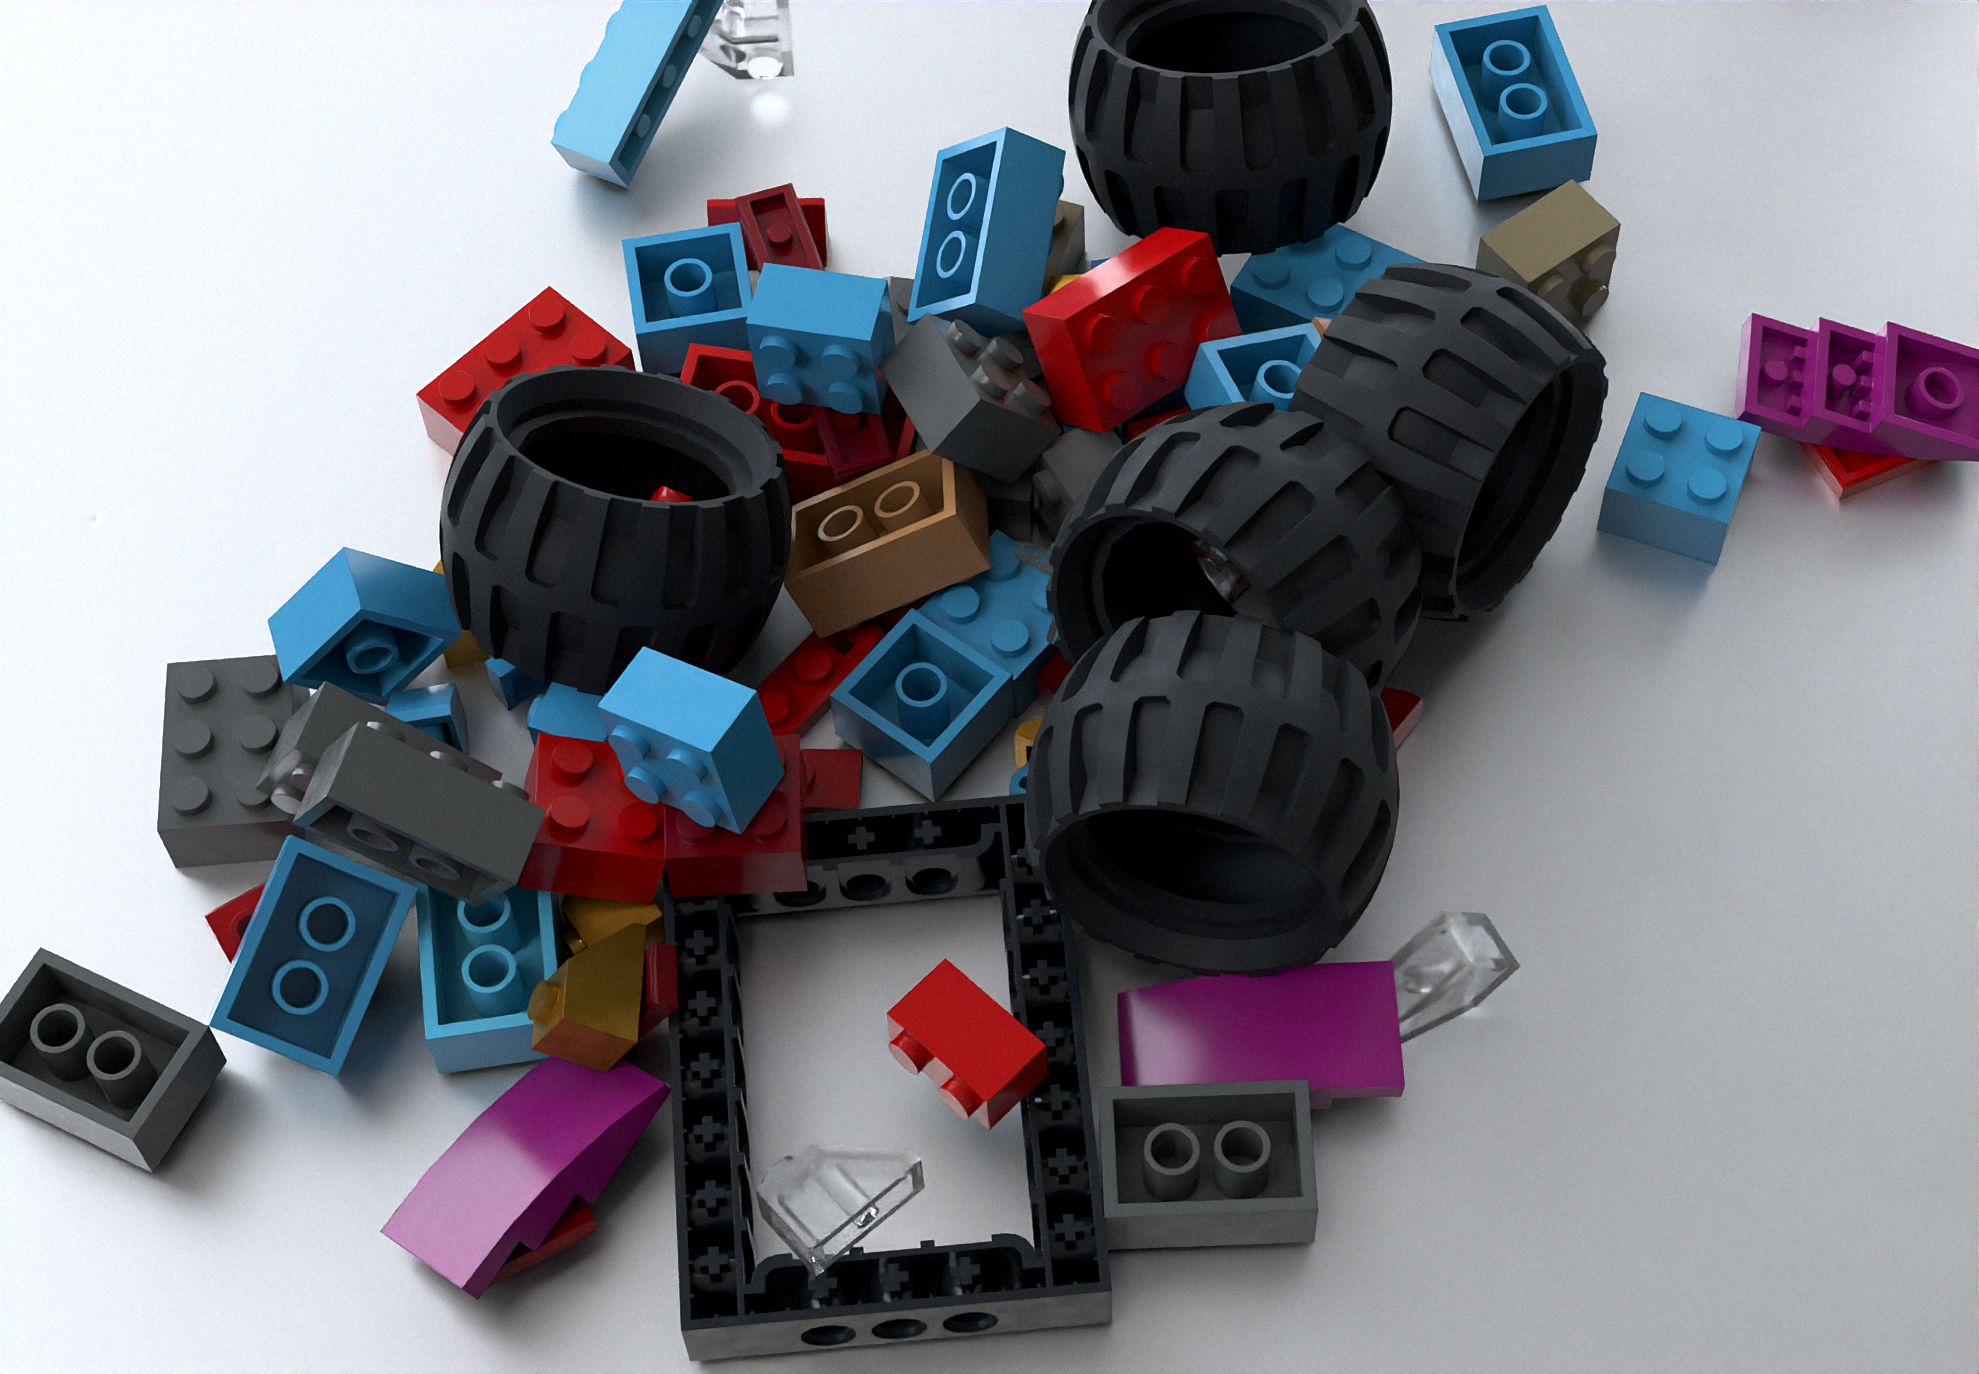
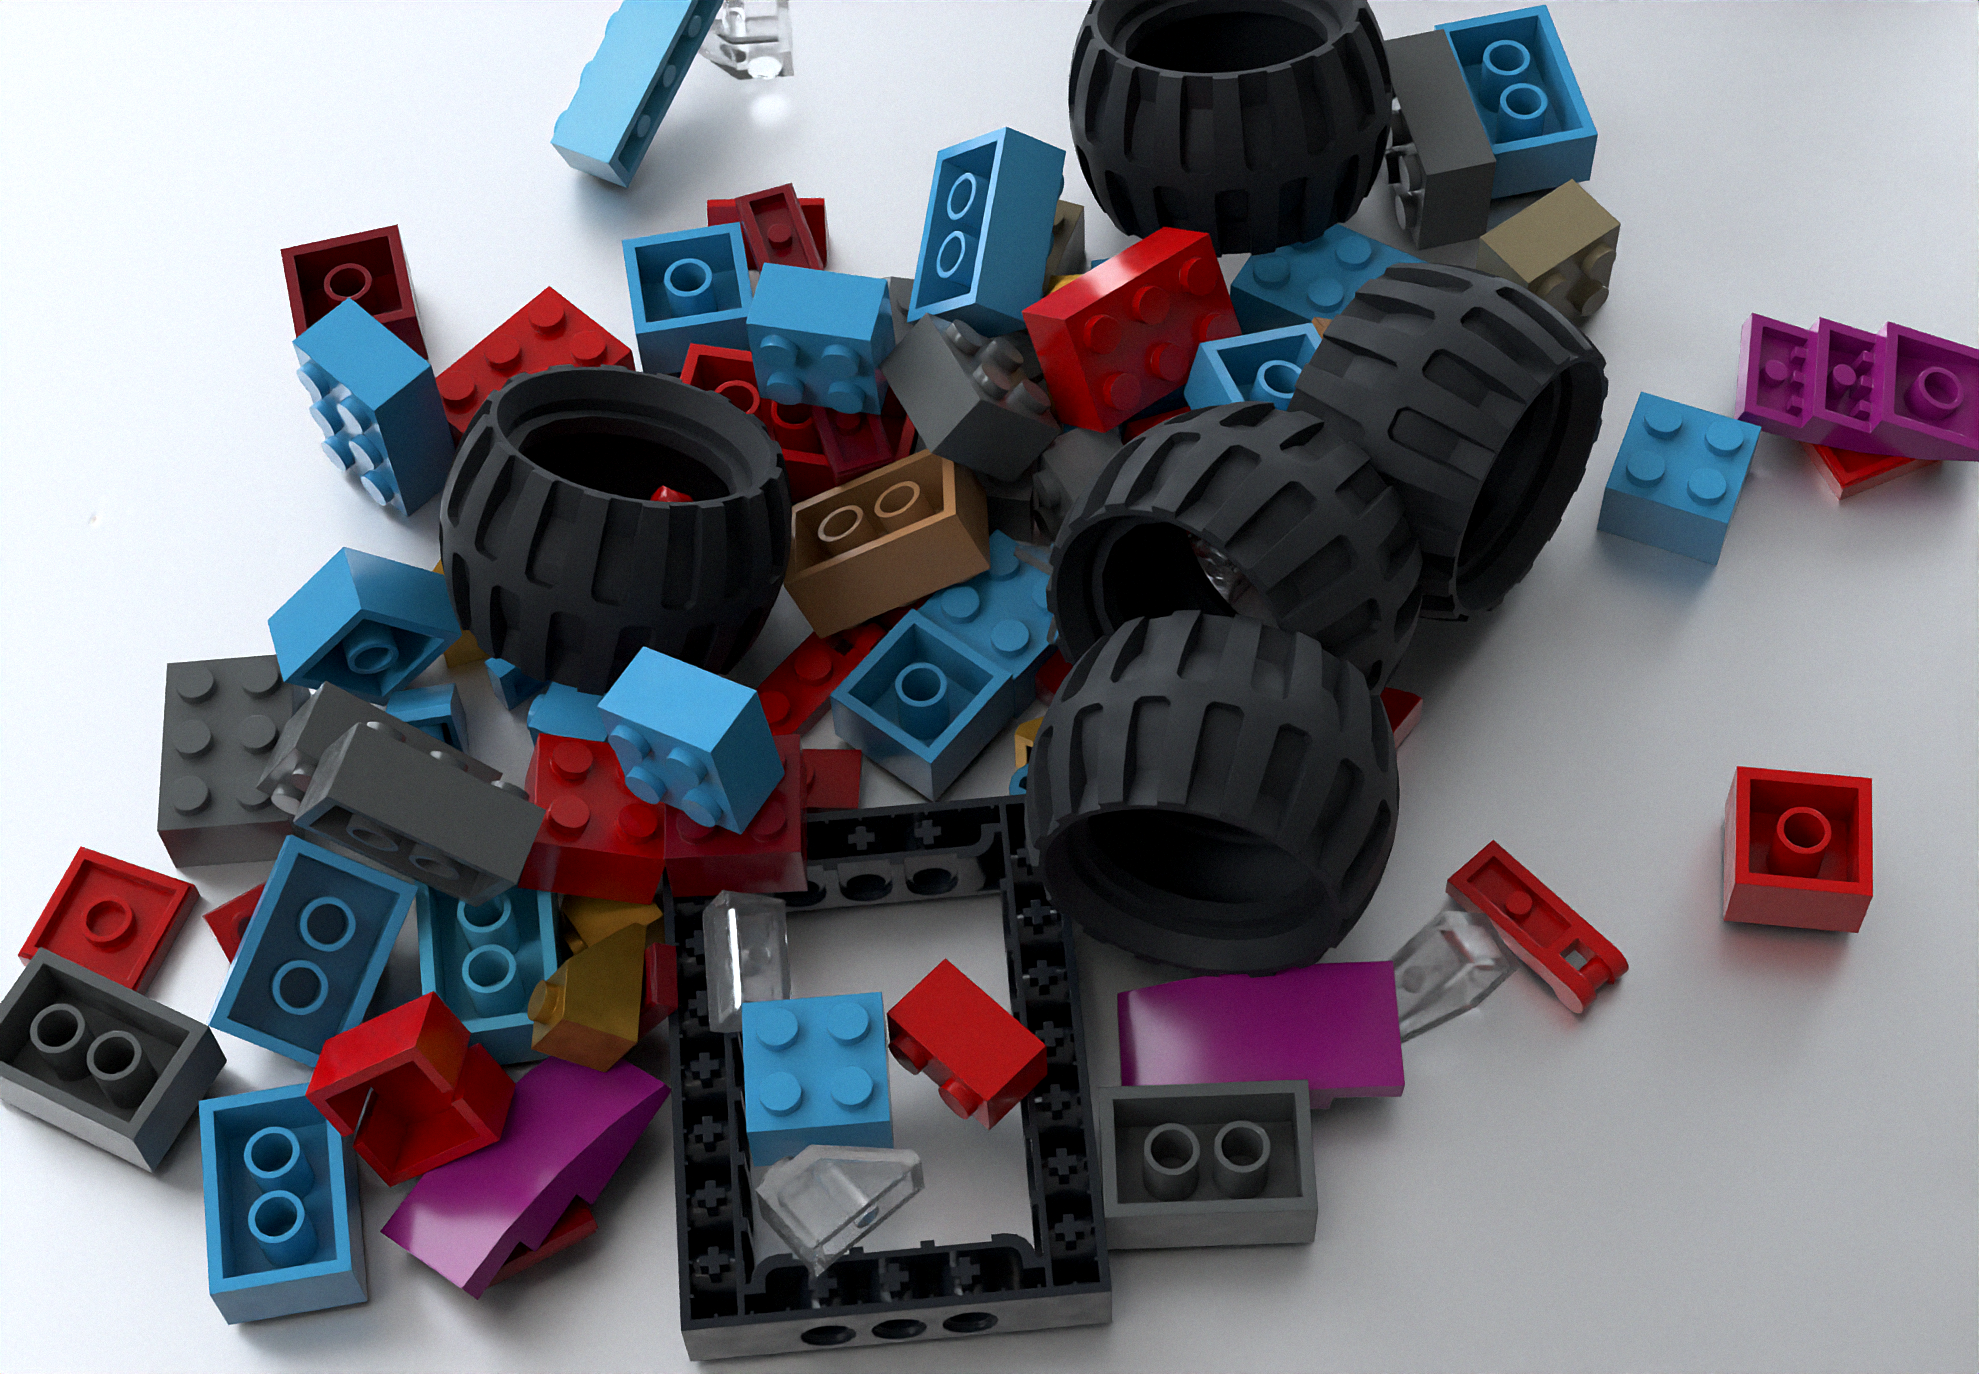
none -> red tile [17,846,200,996]
none -> dark azure brick [199,1082,368,1325]
none -> dark red brick [280,224,429,360]
none -> dark azure brick [292,298,456,517]
none -> red piece [305,991,516,1188]
none -> clear slope [702,890,792,1033]
none -> dark azure brick [741,992,895,1167]
none -> dark grey brick [1380,29,1496,251]
none -> red plate [1445,840,1629,1013]
none -> red brick [1723,766,1873,933]

